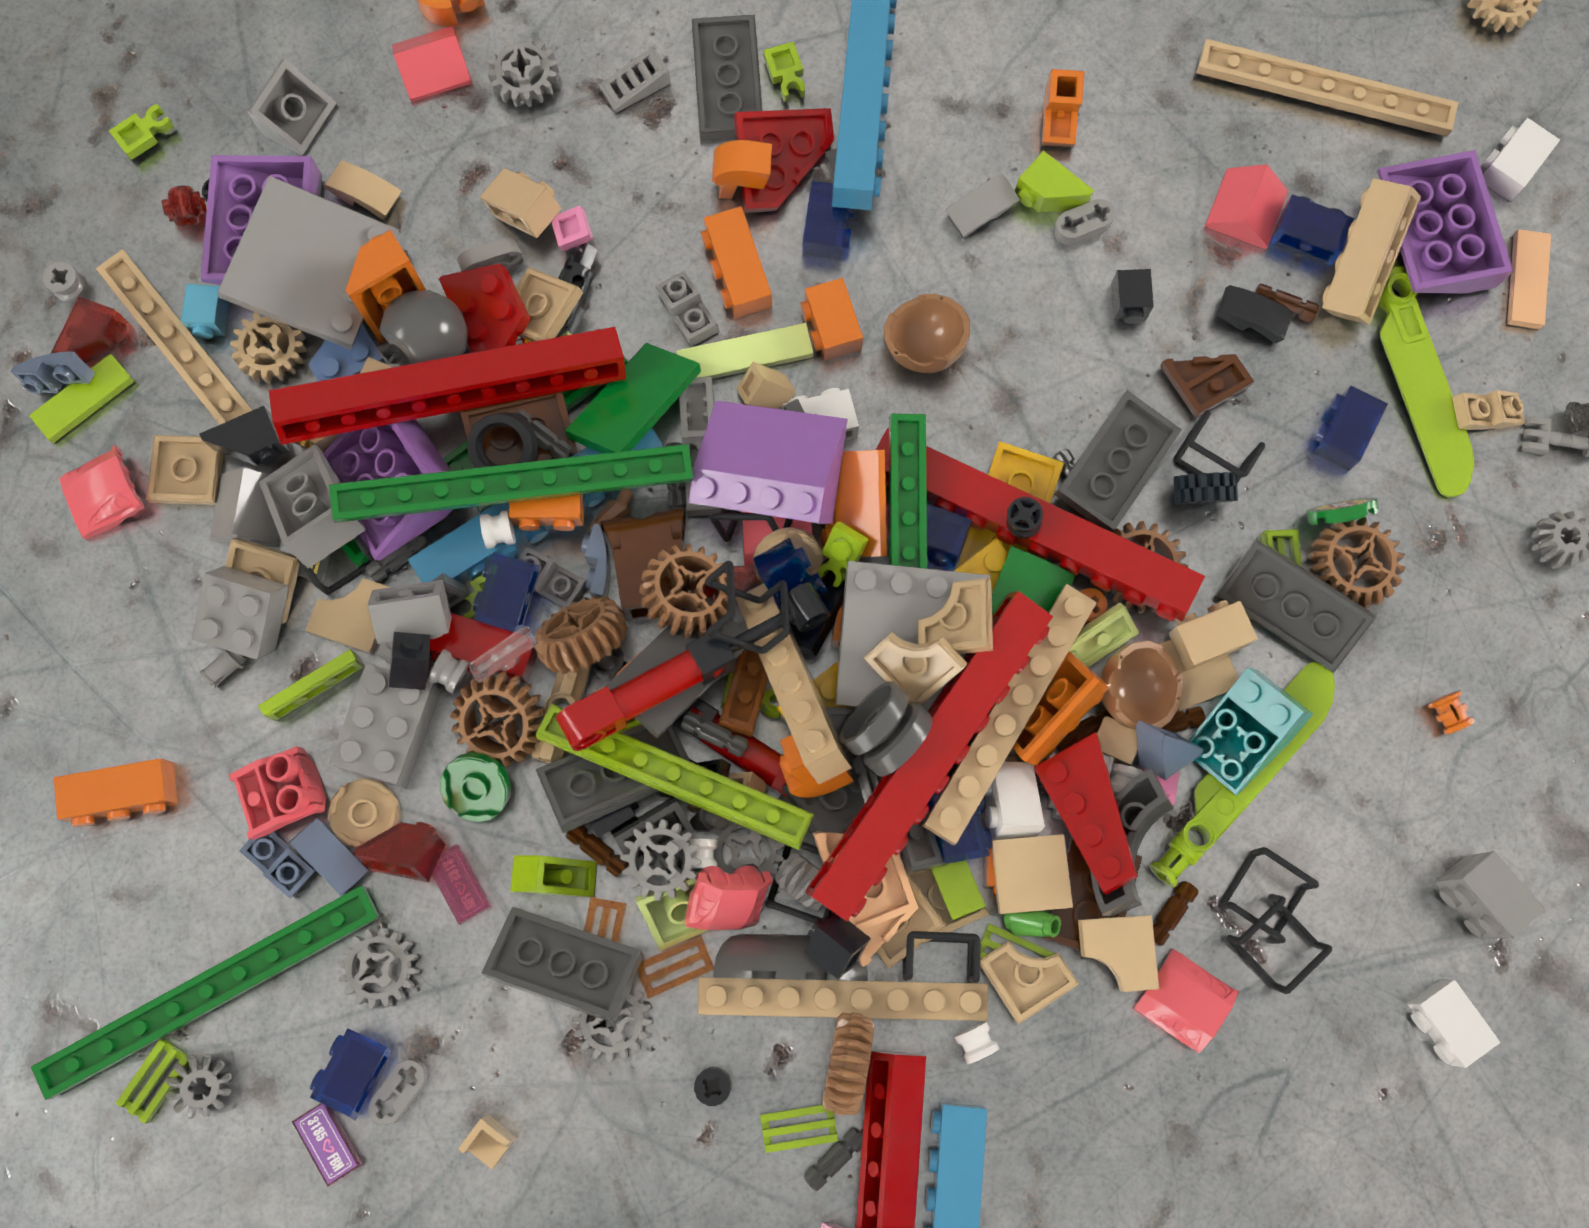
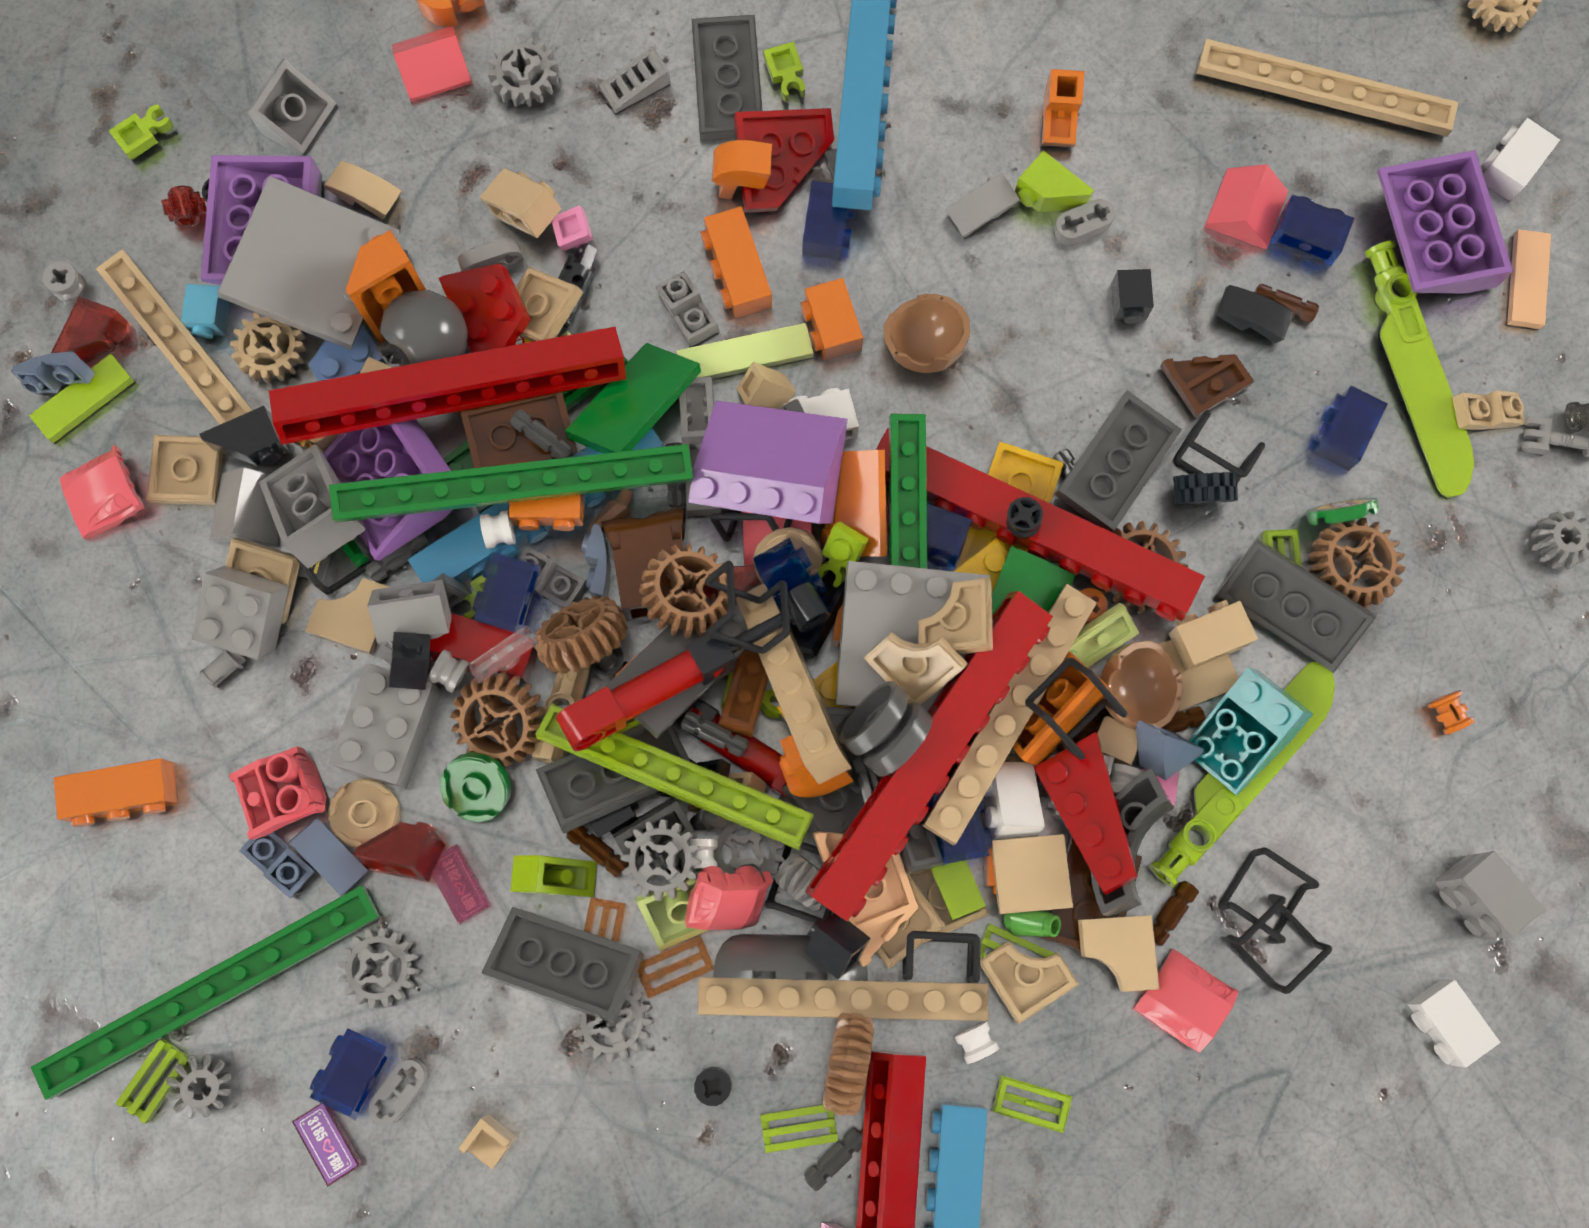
lime tile [258,649,365,721] -> none
black tyre [467,412,538,468] -> none
tan brick [1322,178,1421,325] -> none
none -> lime tile [991,1075,1073,1133]
none -> black piece [1025,658,1128,760]

